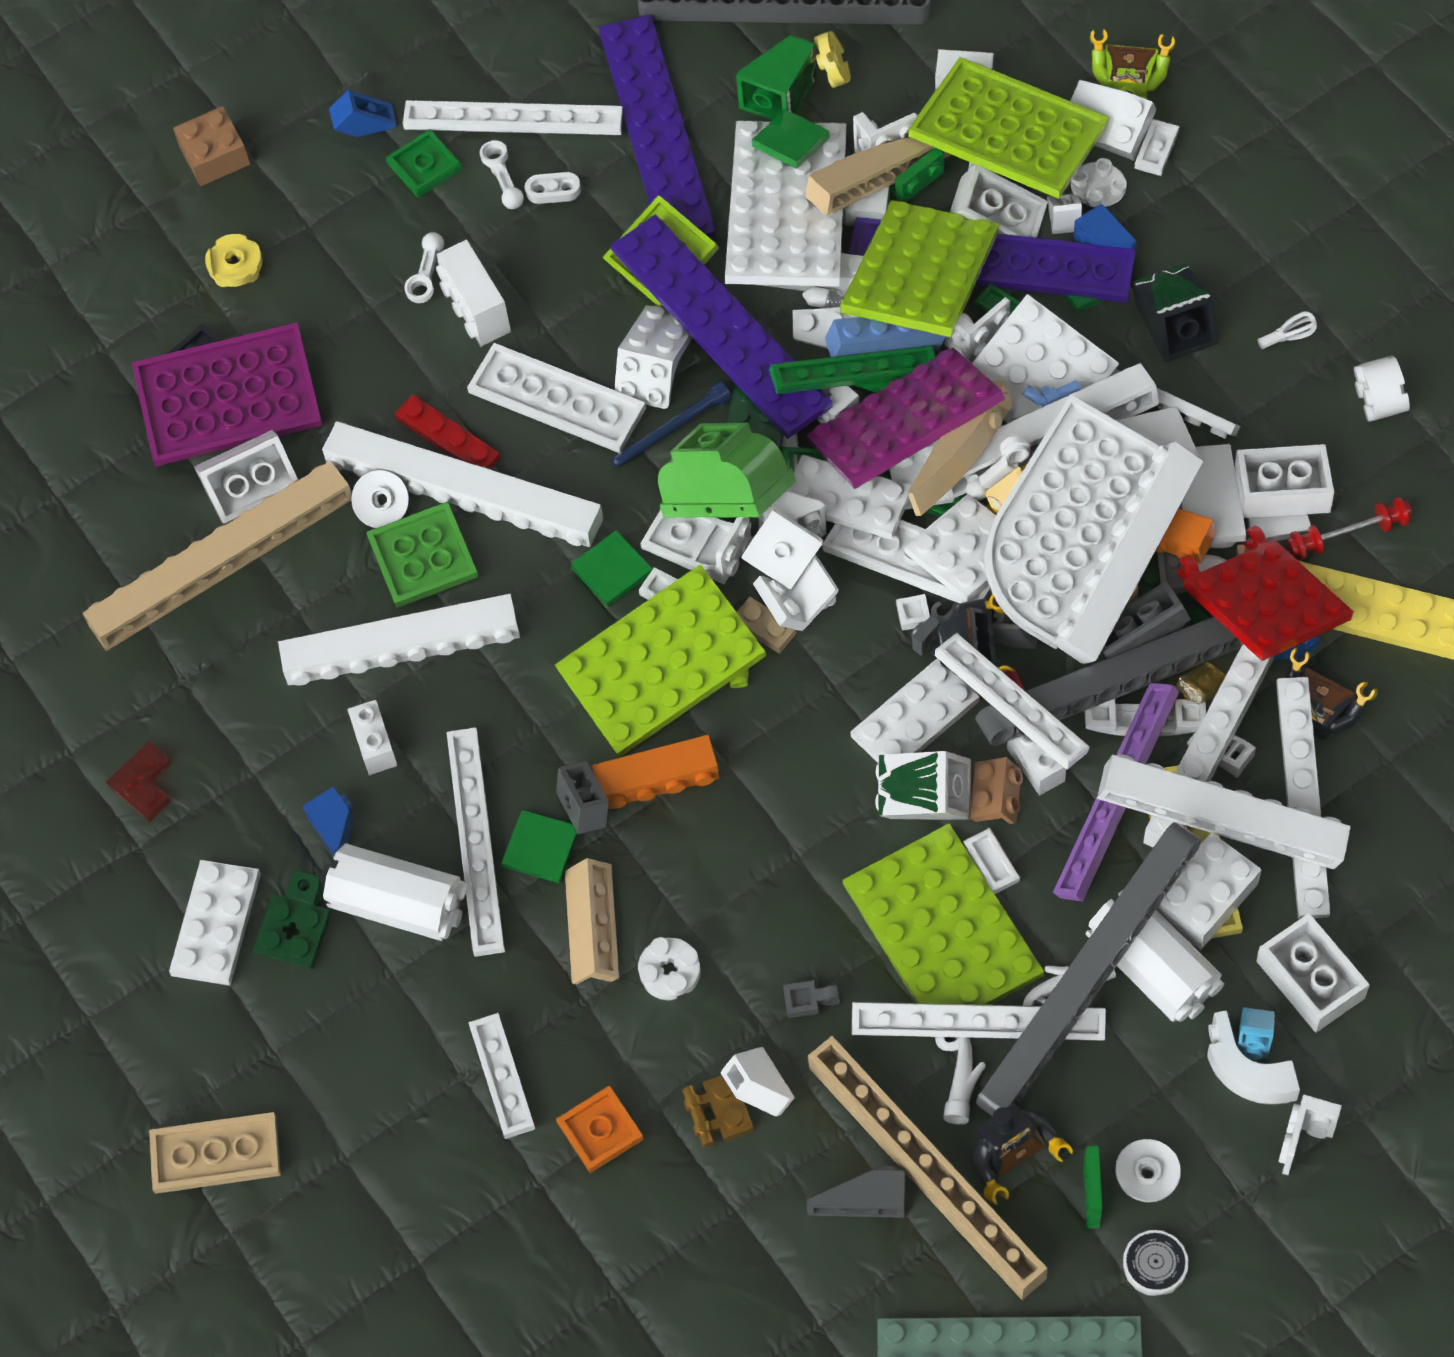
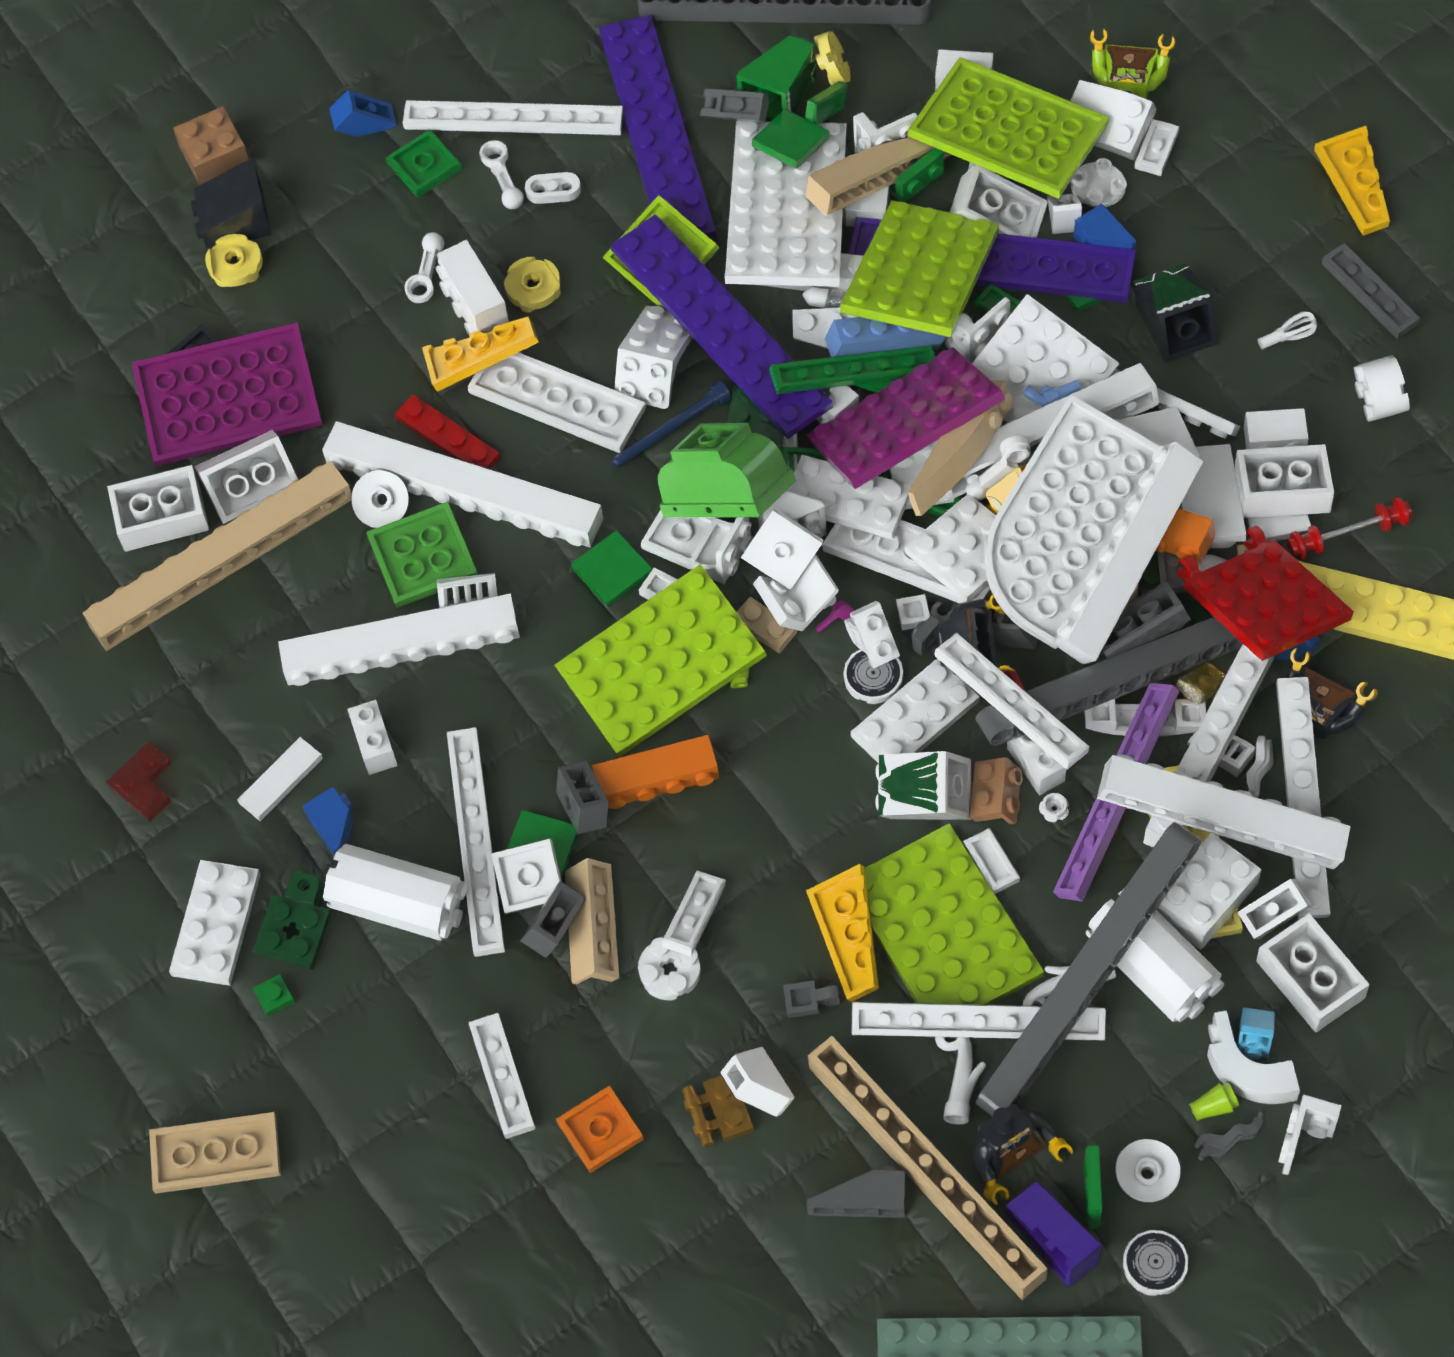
none -> white brick [107,465,209,552]
none -> black slope [191,159,271,249]
none -> white tile [237,737,323,821]
none -> green plate [252,974,295,1018]
none -> yellow wing [422,317,539,392]
none -> white slope [436,573,497,608]
none -> white plate [491,839,562,914]
none -> light yellow plate [504,257,561,312]
none -> dark grey slope [520,881,585,958]
none -> white tile [662,870,726,956]
none -> dark grey plate [700,89,770,123]
none -> green tile [805,81,847,125]
none -> yellow wing [806,864,879,1002]
none -> magenta hand [815,600,855,634]
none -> tile [843,649,903,704]
none -> white pin [844,601,900,668]
none -> dark purple wedge [1006,1182,1101,1288]
none -> white plate [1039,793,1069,822]
none -> lime cone [1189,1082,1239,1121]
none -> dark grey hair [1195,1112,1264,1161]
none -> white brick [1237,879,1312,939]
none -> white brick [1244,408,1308,449]
none -> white hair [1246,736,1274,798]
none -> yellow wing [1314,126,1390,236]
none -> dark grey plate [1321,243,1420,339]

